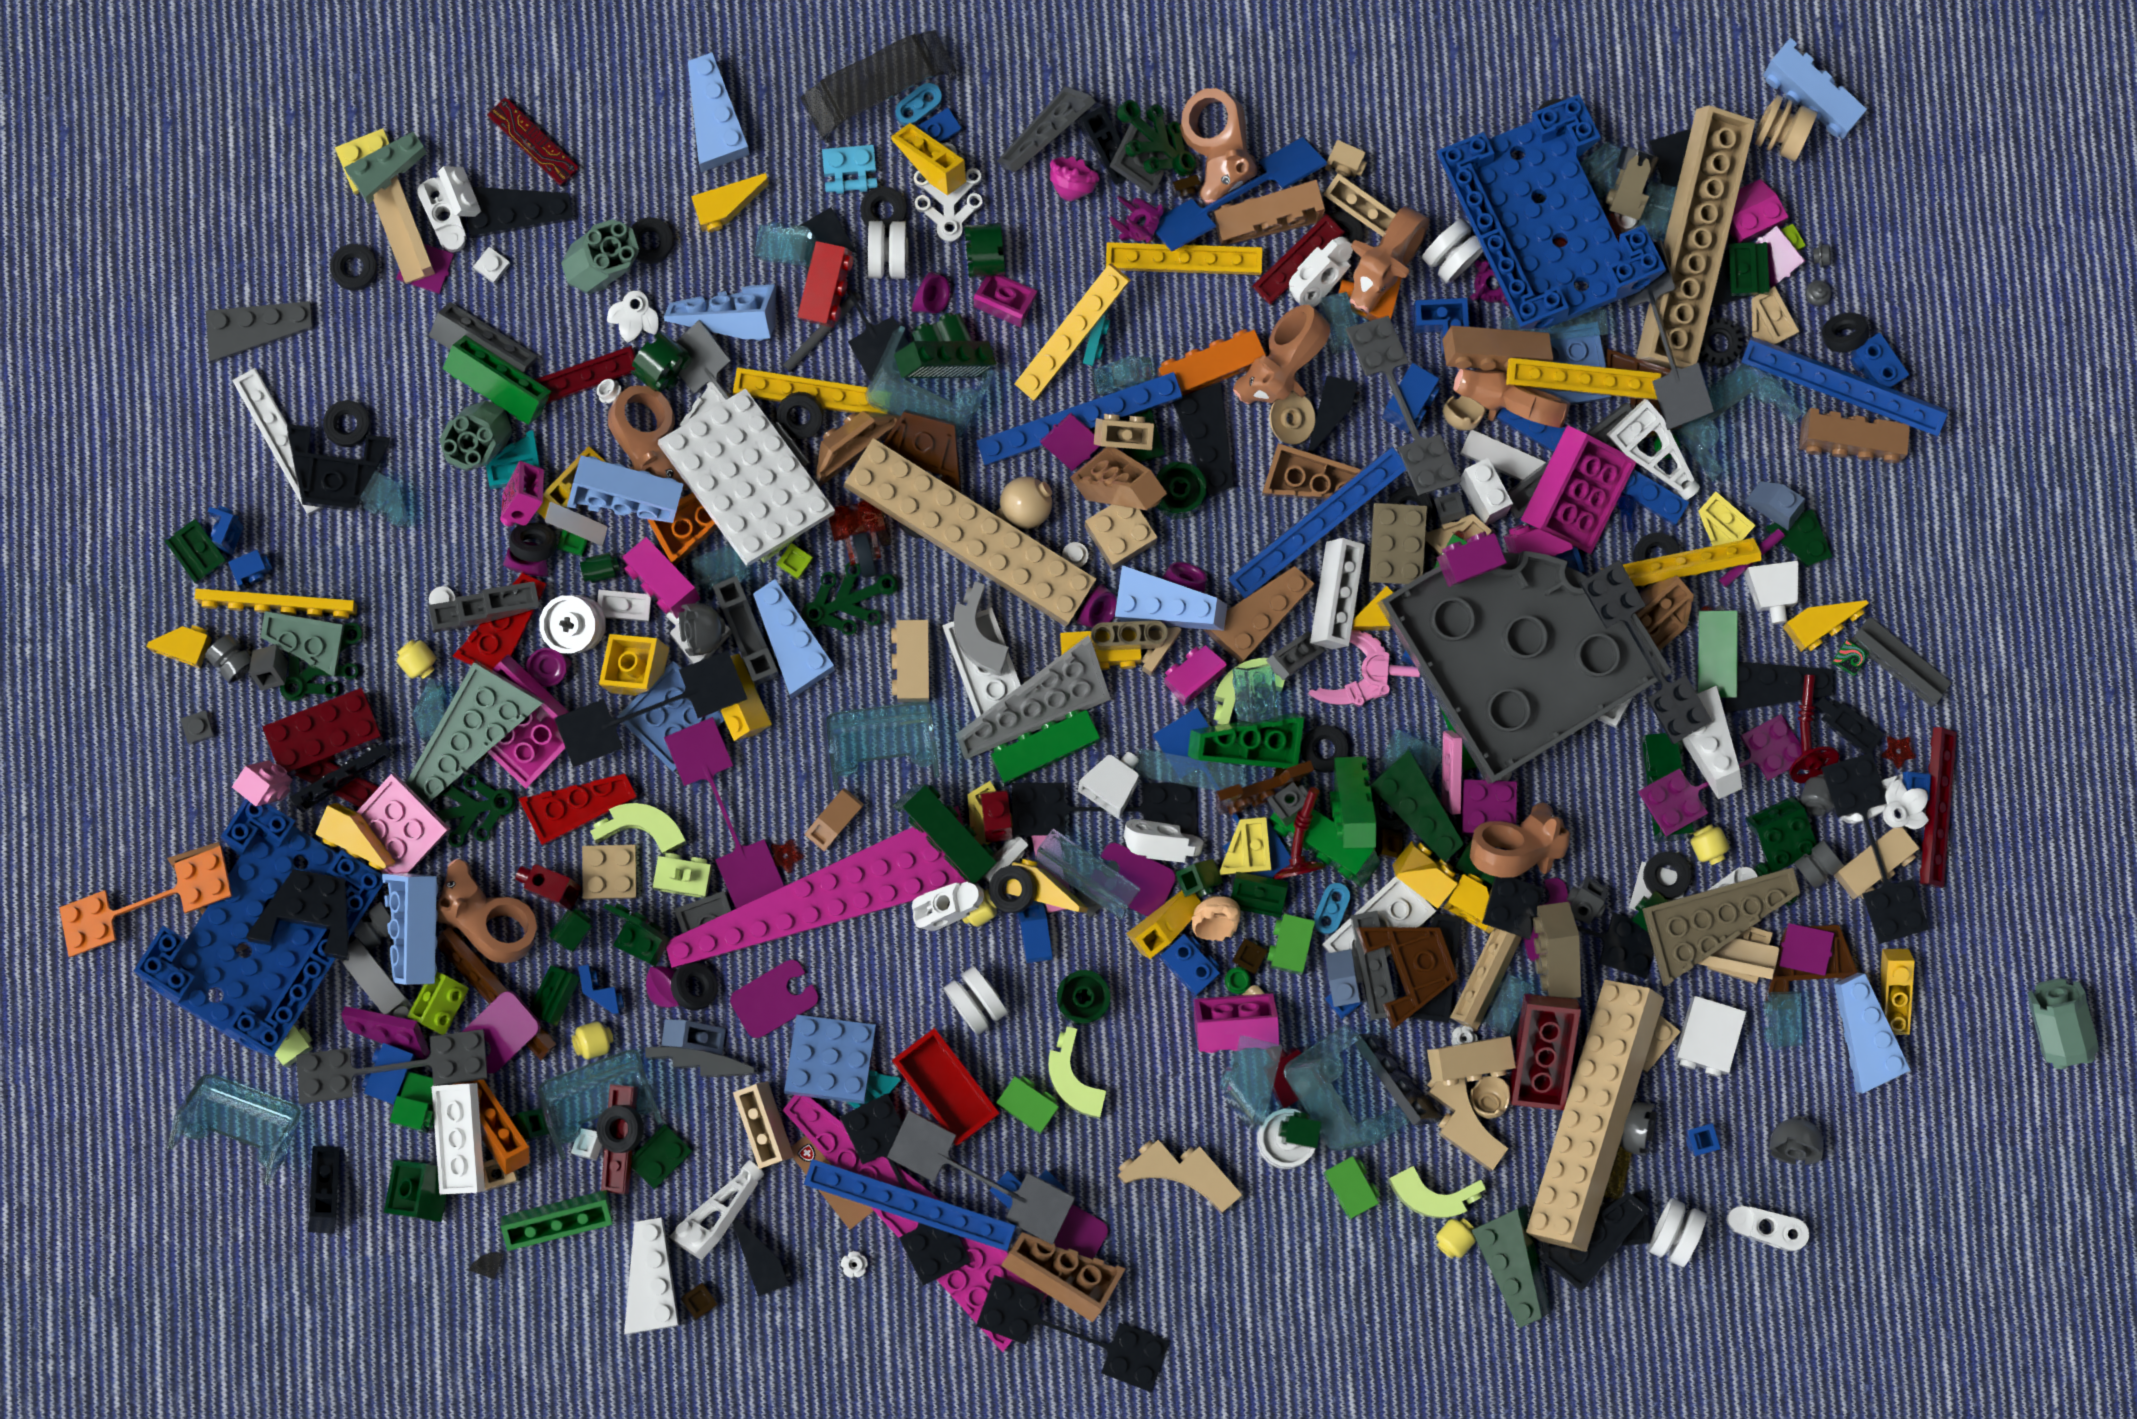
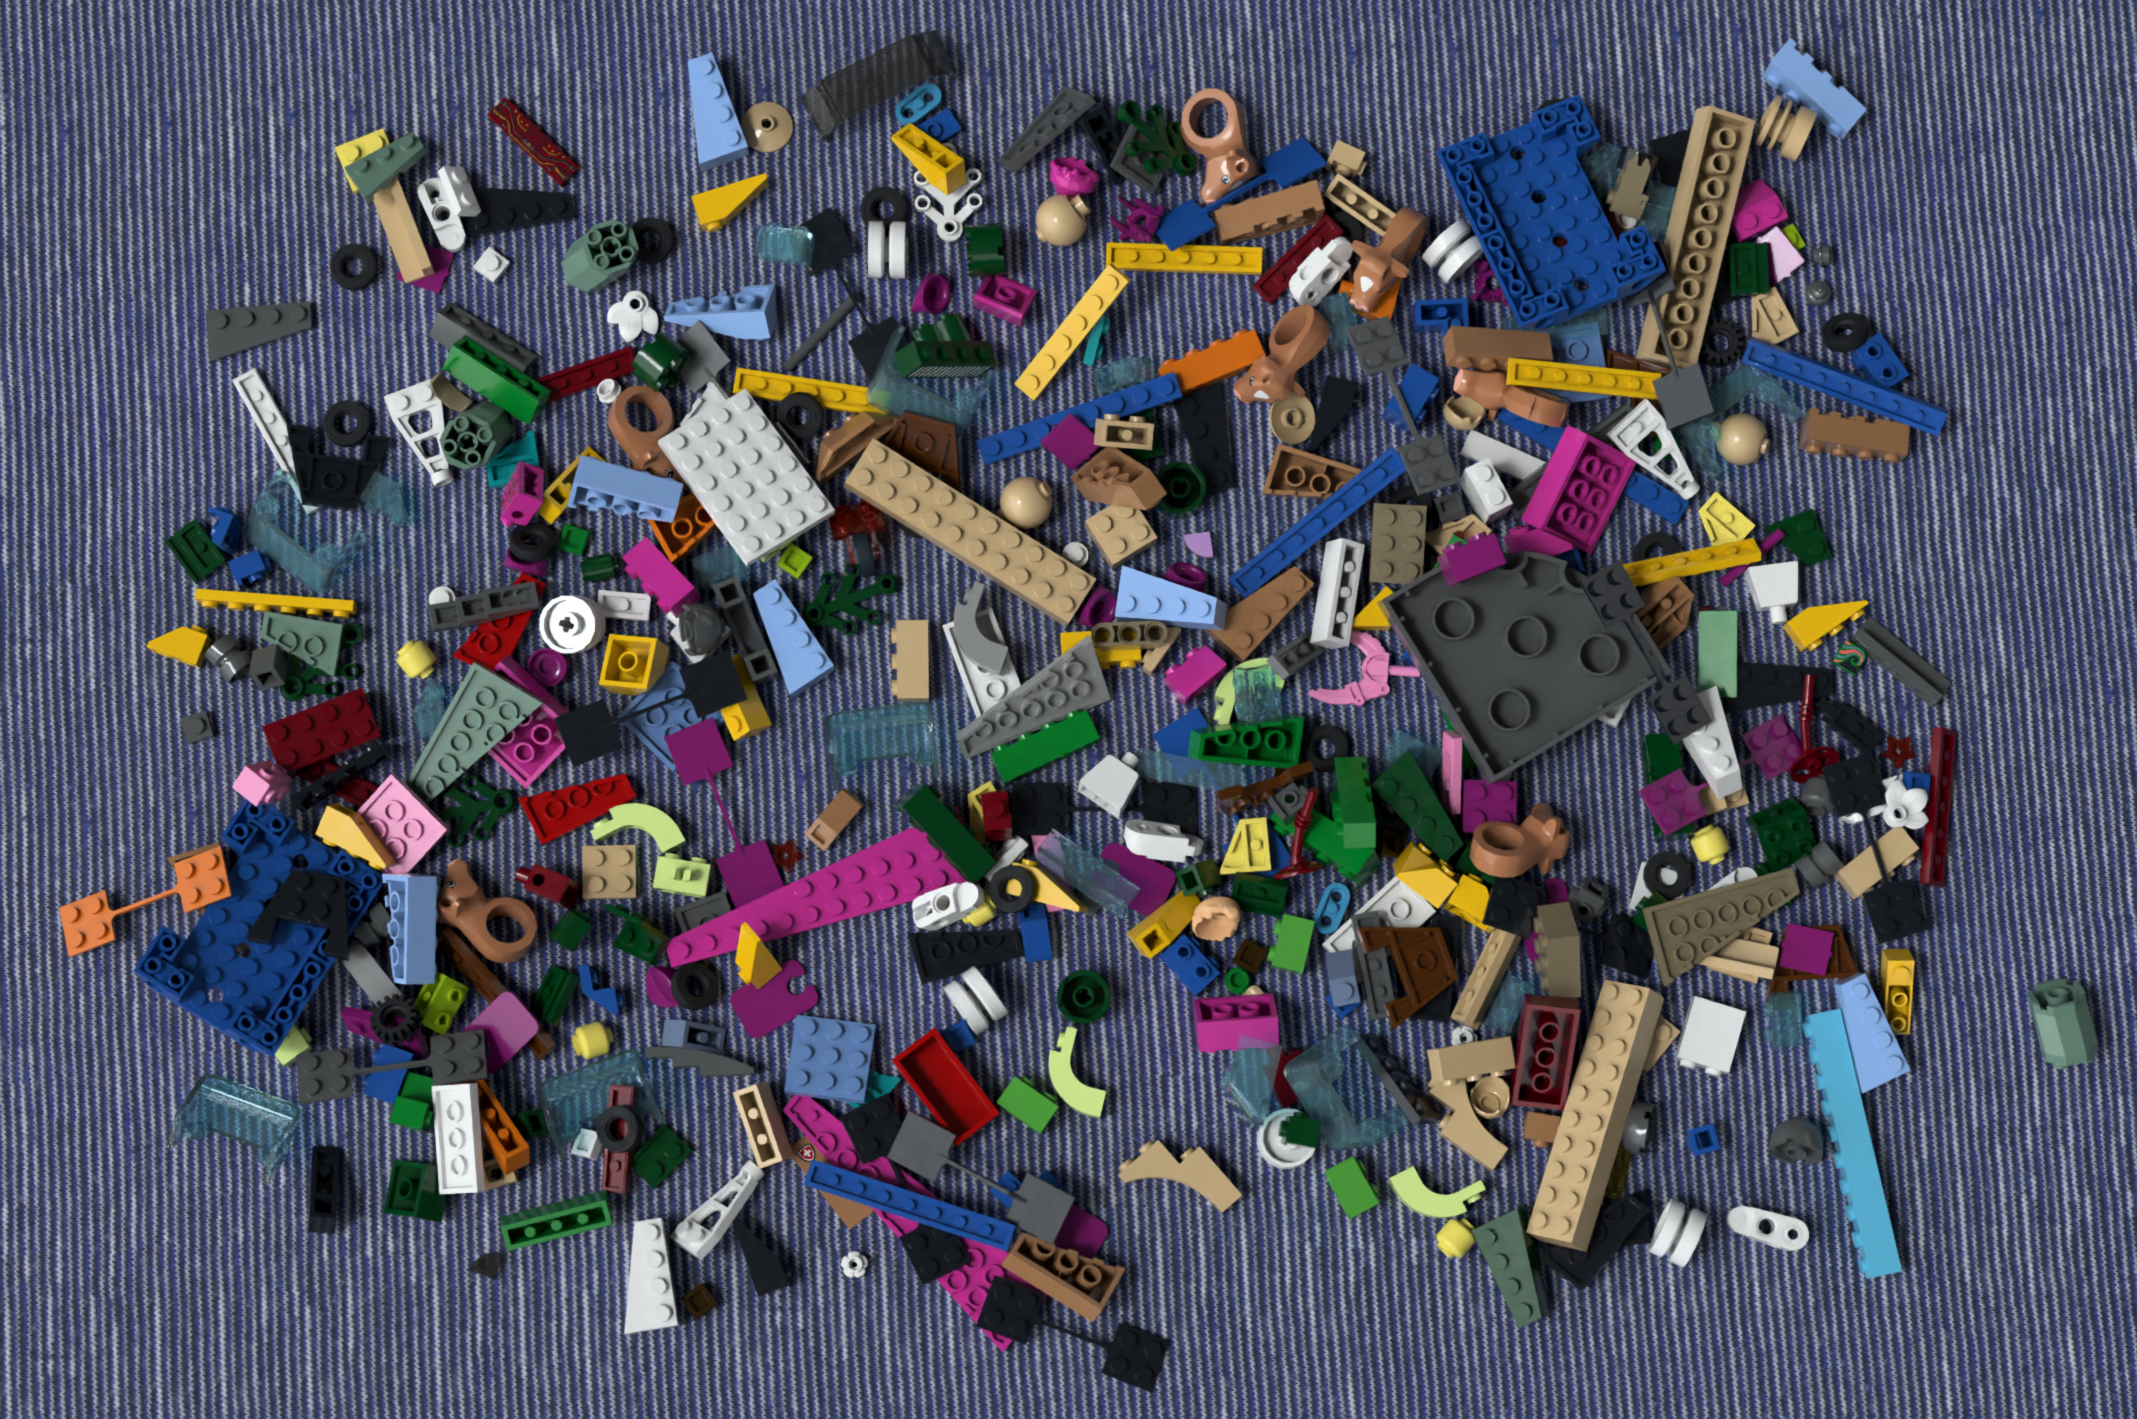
white sticker [545,502,607,546] -> none
red brick [797,241,853,328] -> none
medium azure plate [822,145,877,194] -> none
dark brown plate [1172,175,1200,199] -> none
clear blue arm [1618,495,1637,532] -> none
sand blue slope [1745,481,1805,530] -> none
none -> clear light blue windscreen [244,468,371,593]
none -> black tyre [369,994,423,1047]
none -> white plate [383,379,454,487]
none -> dark tan helmet [430,369,473,412]
none -> yellow slope [735,922,782,989]
none -> tan dish [741,102,793,153]
none -> black wing [907,930,1024,985]
none -> blue tile [941,1019,977,1055]
none -> tan brick [1035,194,1091,246]
none -> lavender tile [1183,531,1214,559]
none -> medium nougat brick [1522,1111,1560,1149]
none -> tan slope [1698,778,1749,819]
none -> tan brick [1709,413,1770,465]
none -> medium azure brick [1803,1009,1902,1279]

